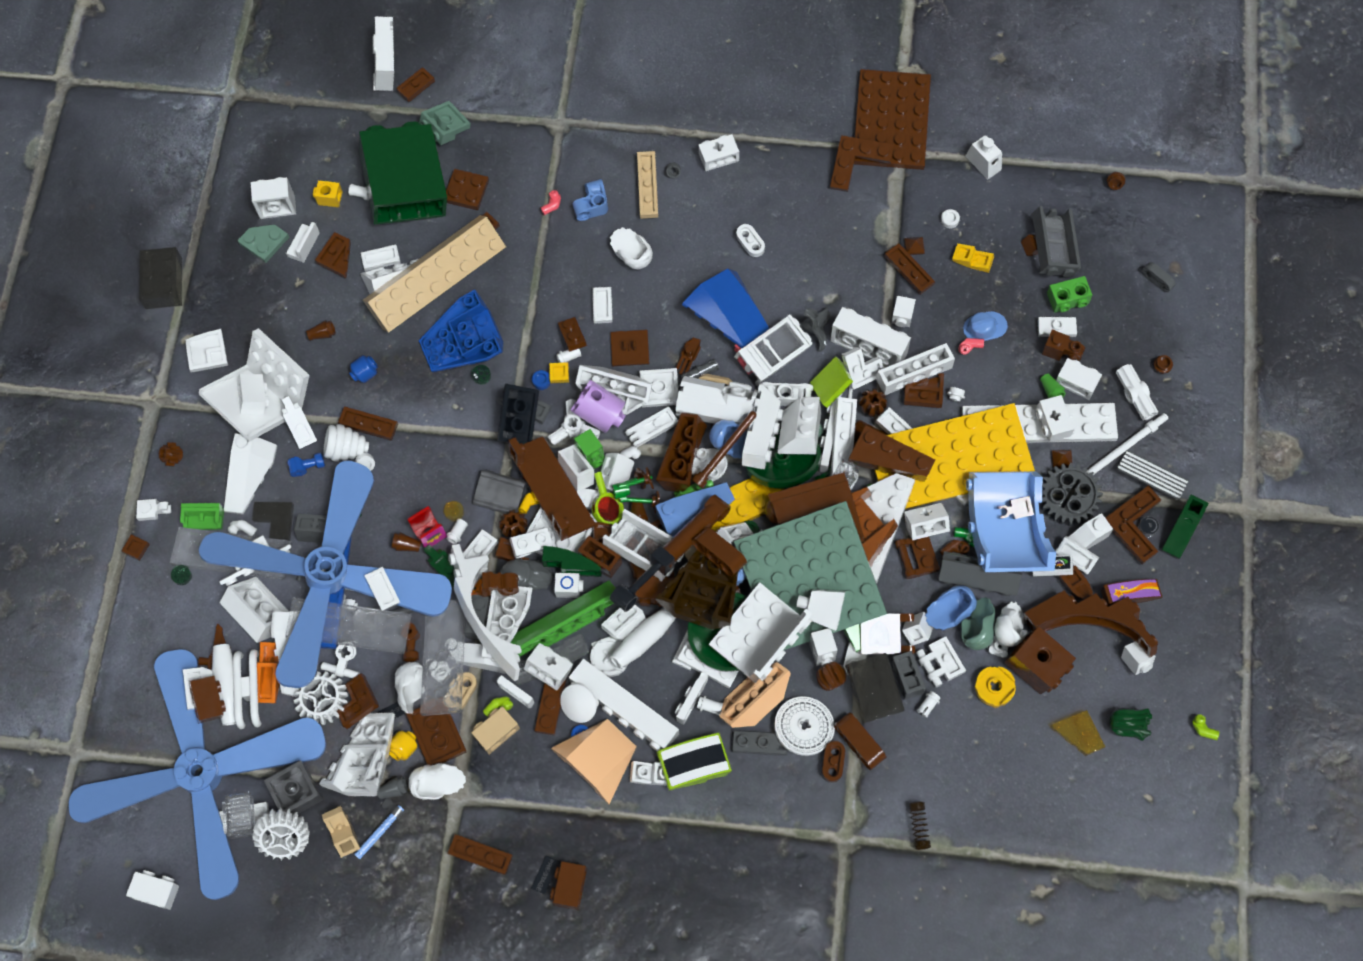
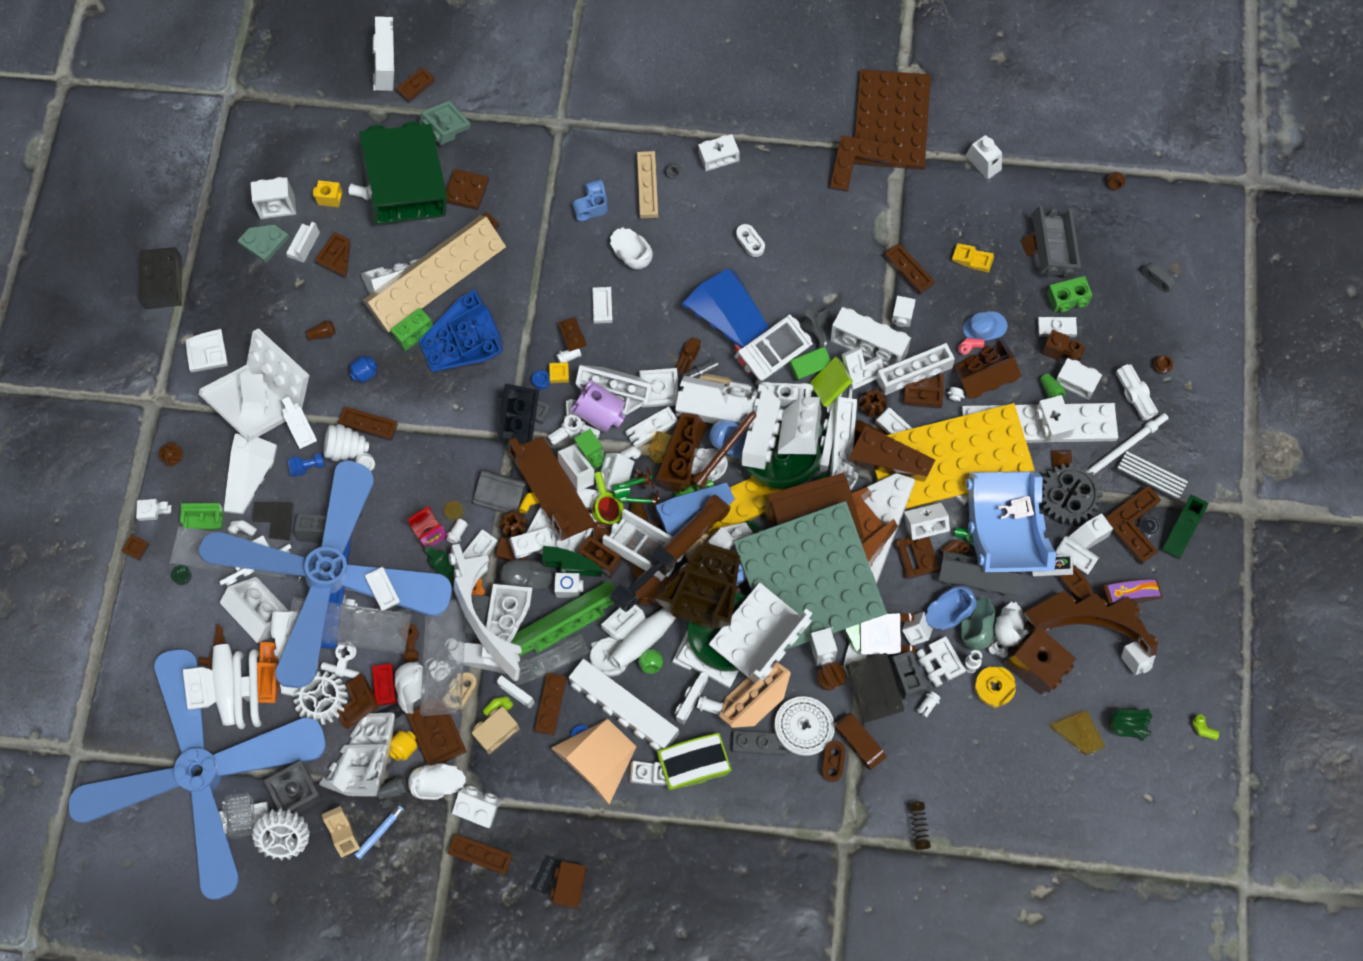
white piece [126,870,179,910] -> none
reddish brown brick [189,676,226,724] -> none
white tile [361,245,401,271] -> none
reddish brown cone [391,532,421,552] -> none
clear green tile [472,365,491,385] -> none
reddish brown leg [482,571,519,597] -> none
white brick [524,643,573,690] -> none
coral arm [540,190,561,216] -> none
white dish [560,683,599,723] -> none
reddish brown piece [611,330,649,367] -> none
reddish brown beam [692,527,747,576] -> none
white torso [796,589,846,630] -> none
reddish brown slope [904,237,925,255] -> none
white tile [941,209,960,228] -> none
none -> red plate [372,663,397,706]
none -> bright green brick [390,308,433,351]
none -> white bracket [452,786,502,828]
none -> bright green piece [638,649,664,674]
none -> clear yellow brick [649,431,672,463]
none -> bright green hinge [789,347,831,381]
none -> reddish brown wedge [954,337,1022,399]
none -> white pin [964,650,982,673]

